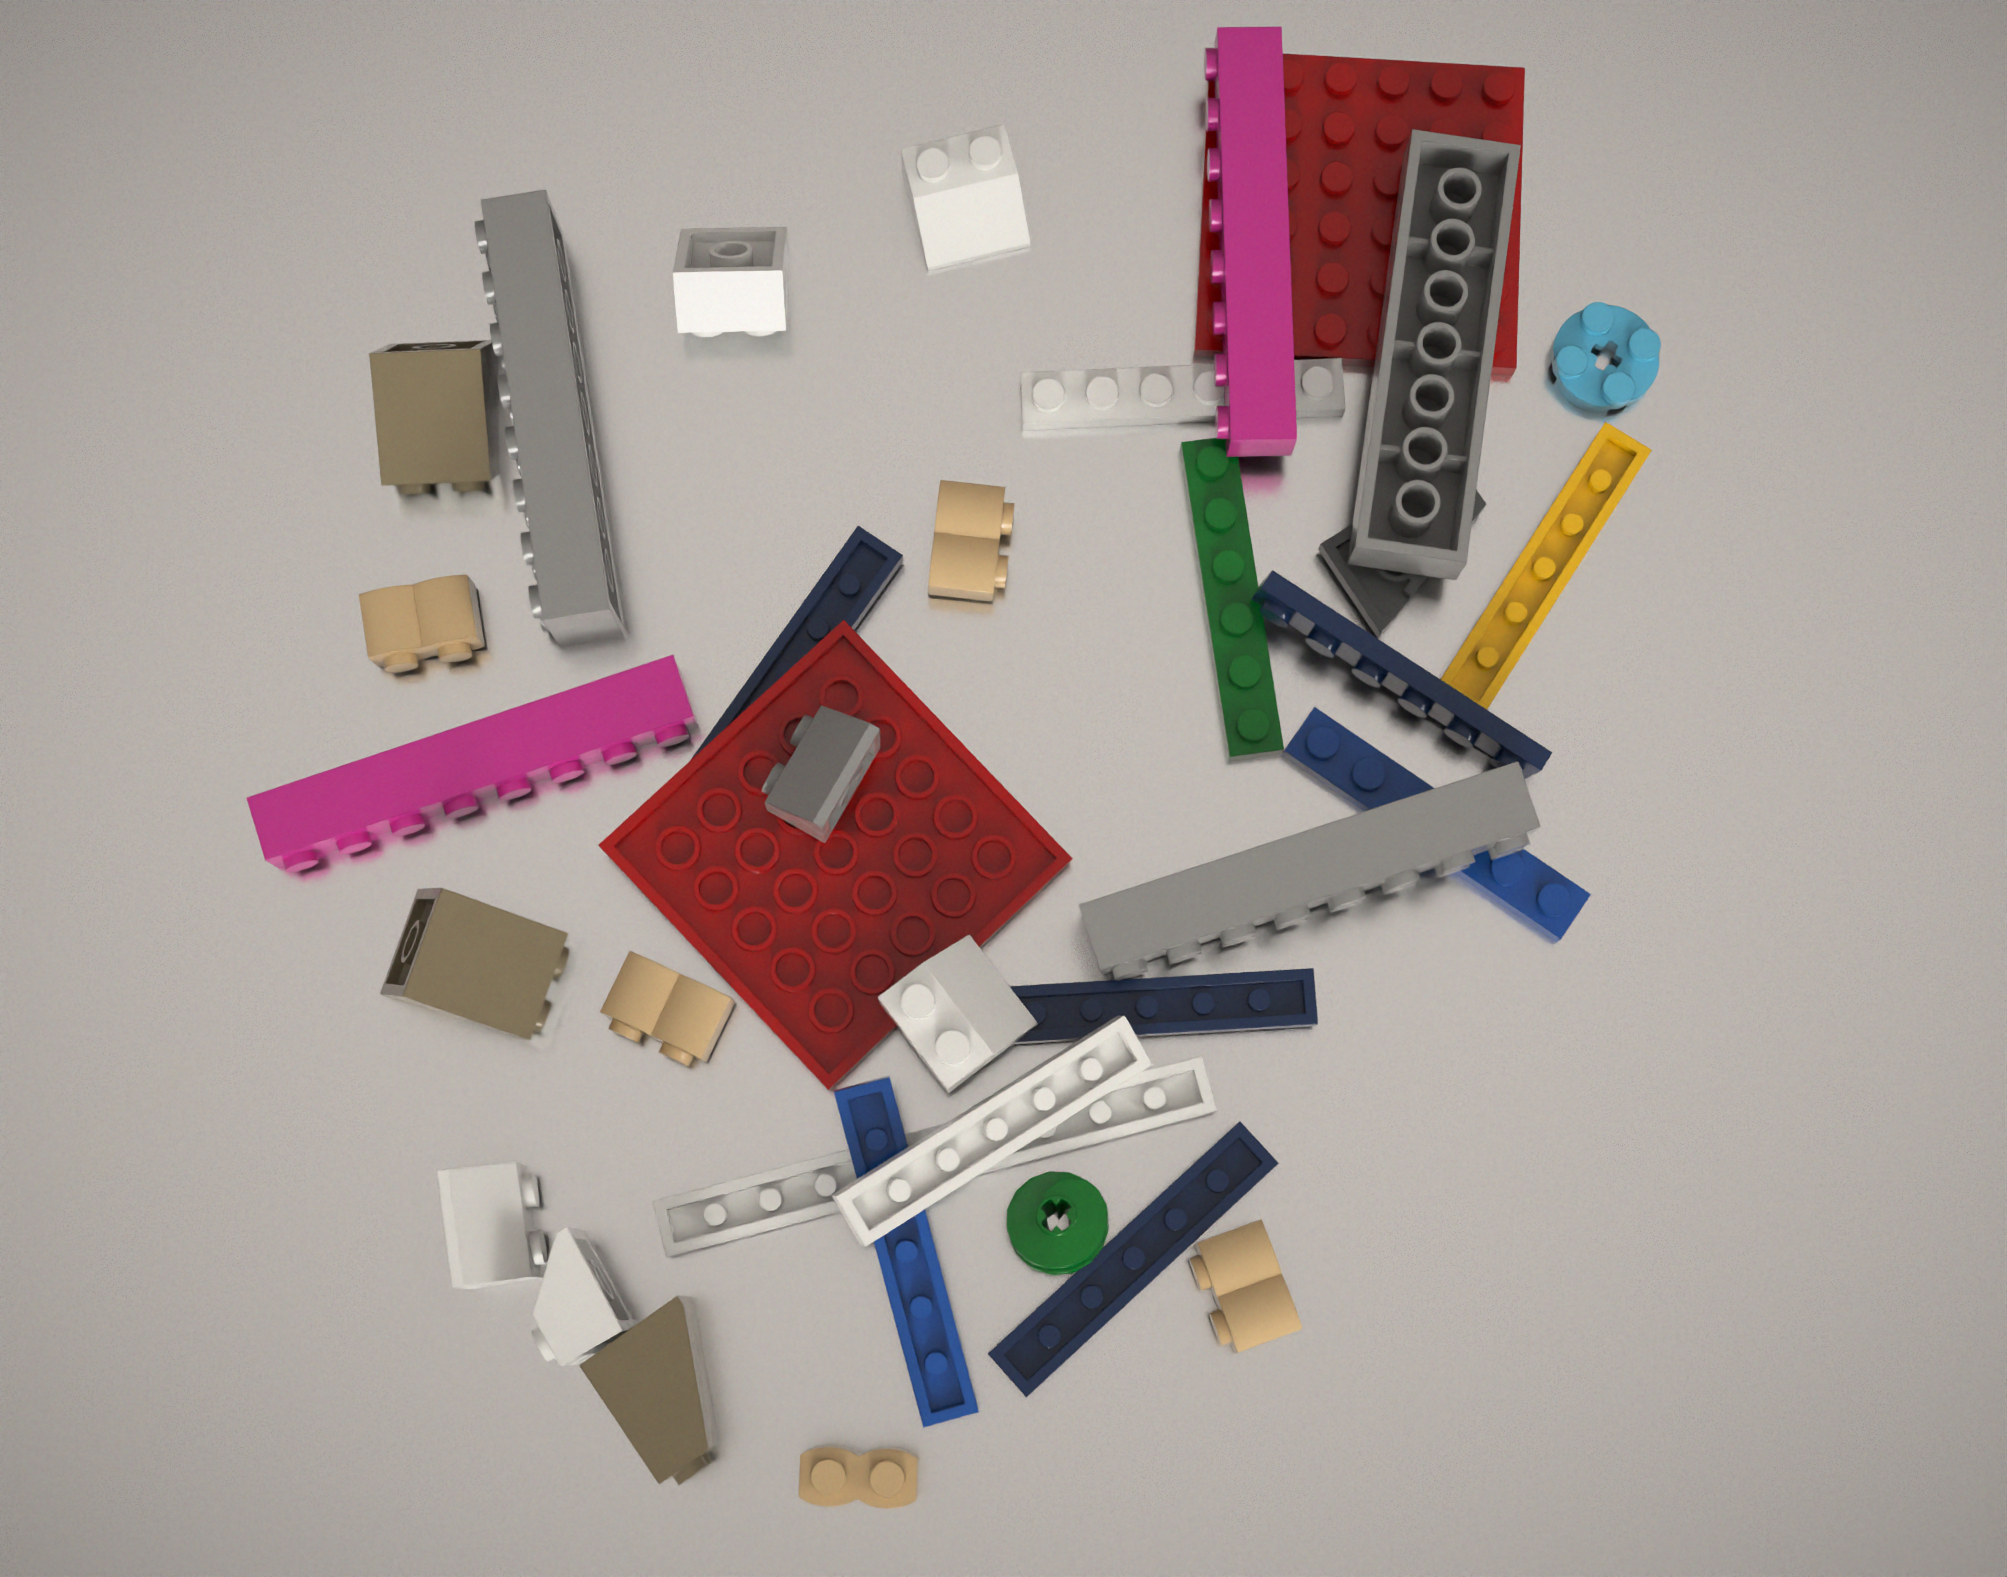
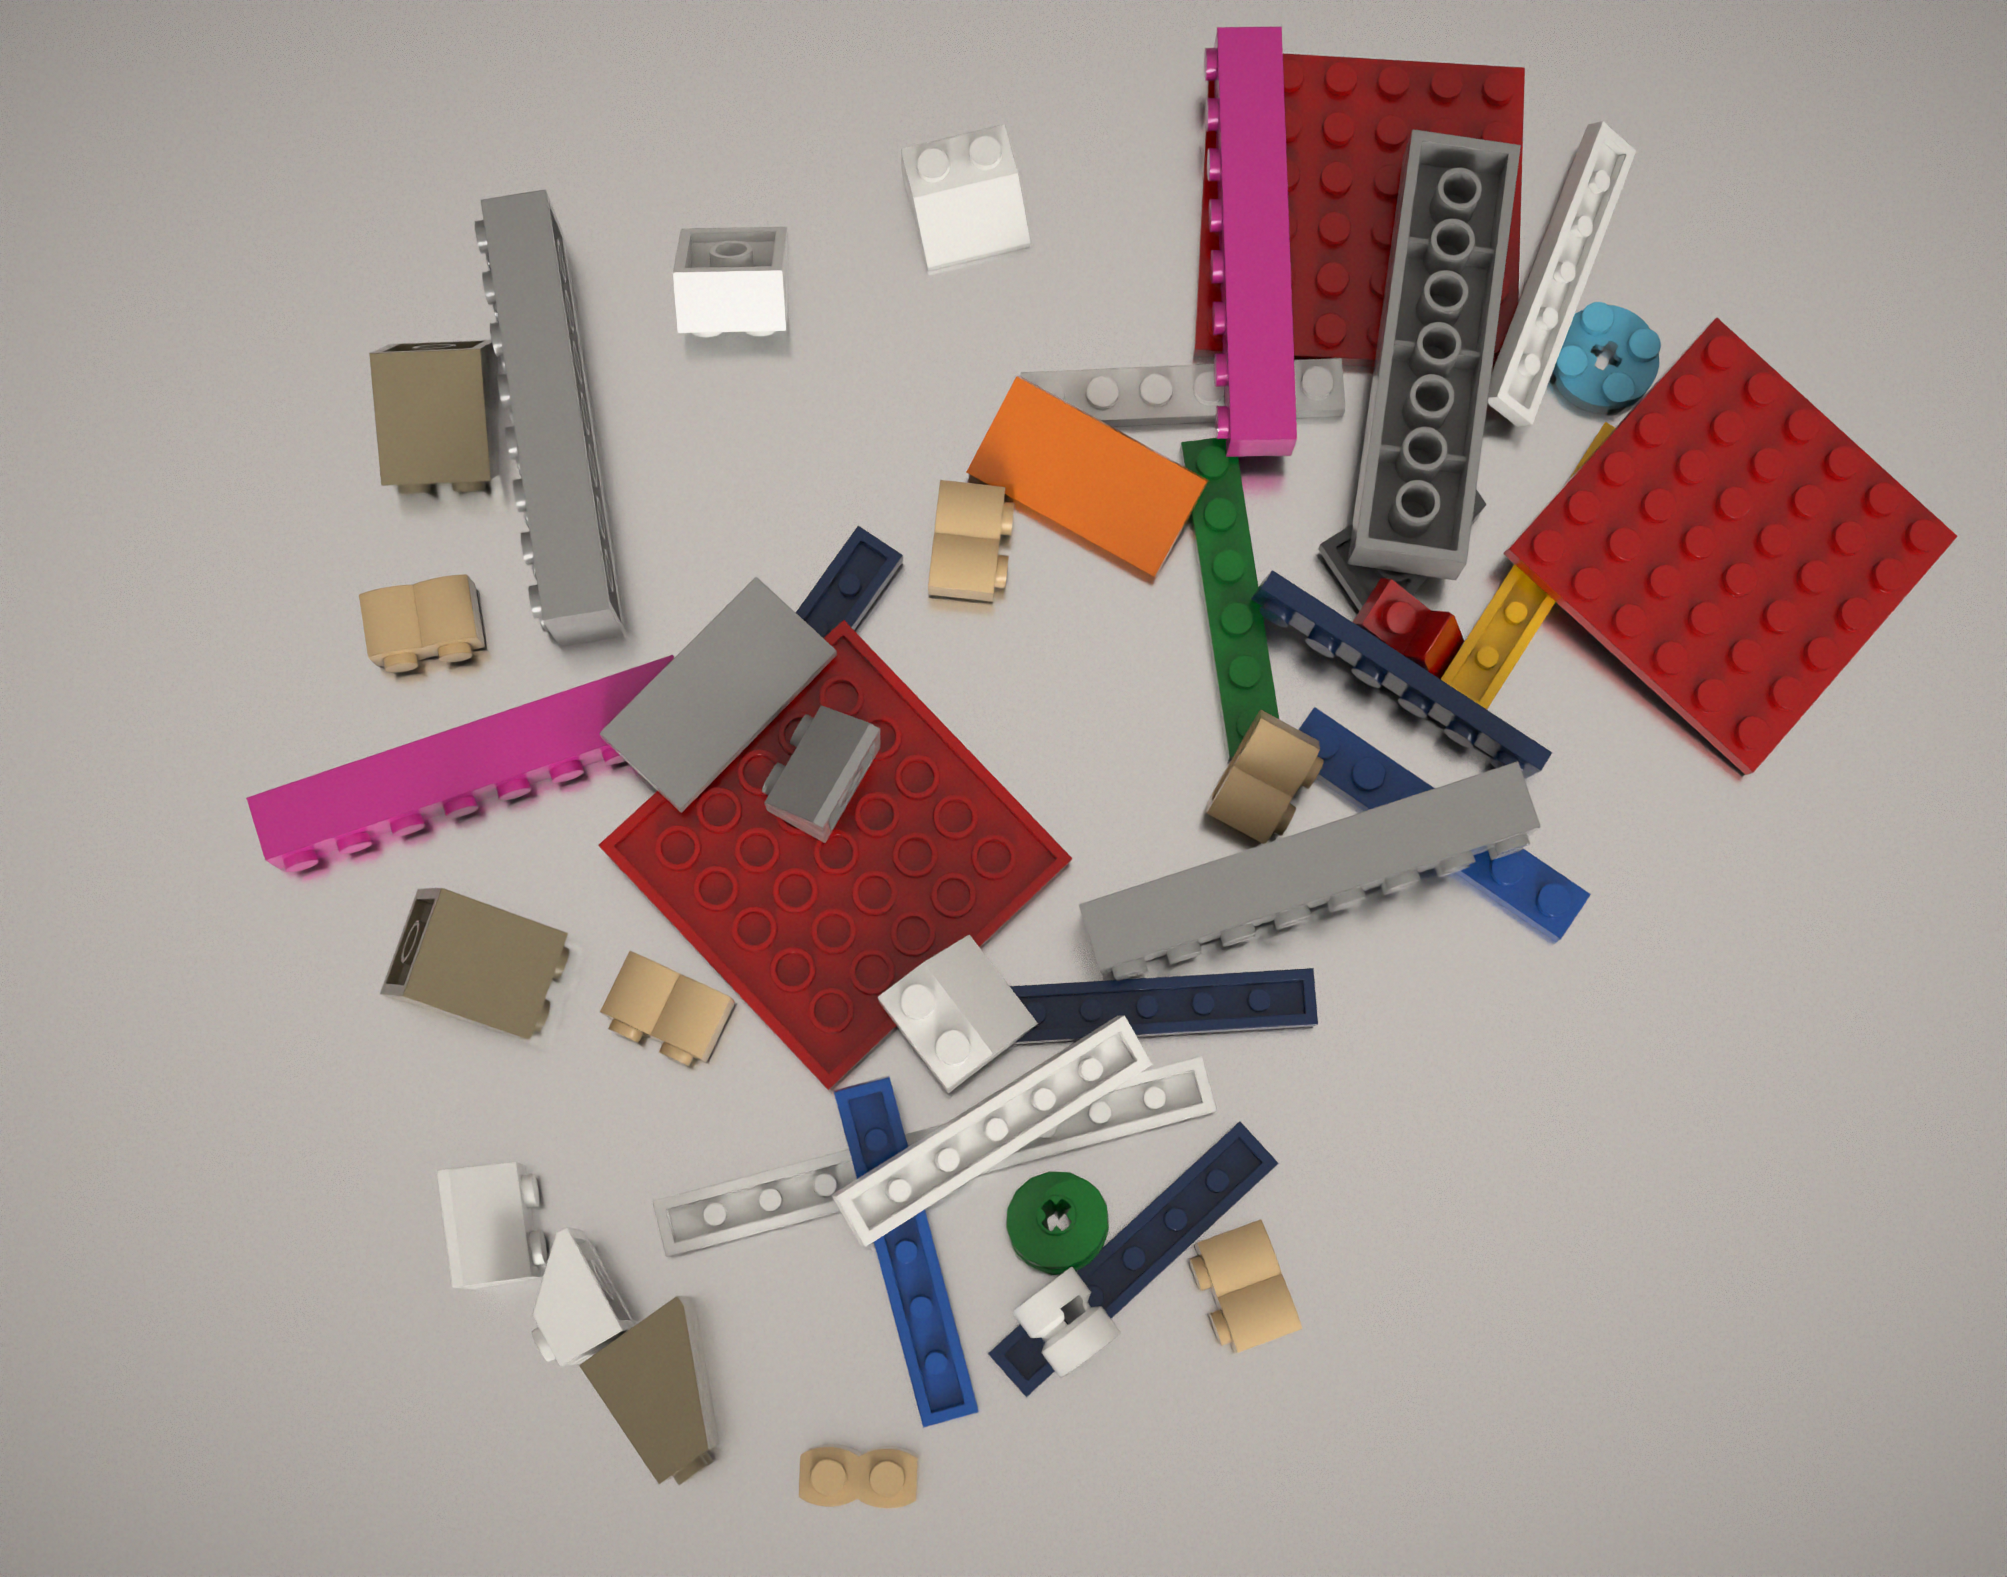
none -> light grey tile [599,576,837,813]
none -> orange tile [966,376,1209,577]
none -> white wheel [1012,1266,1121,1379]
none -> tan brick [1206,710,1324,844]
none -> red slope [1353,578,1464,679]
none -> white plate [1487,121,1636,427]
none -> red plate [1503,317,1958,775]

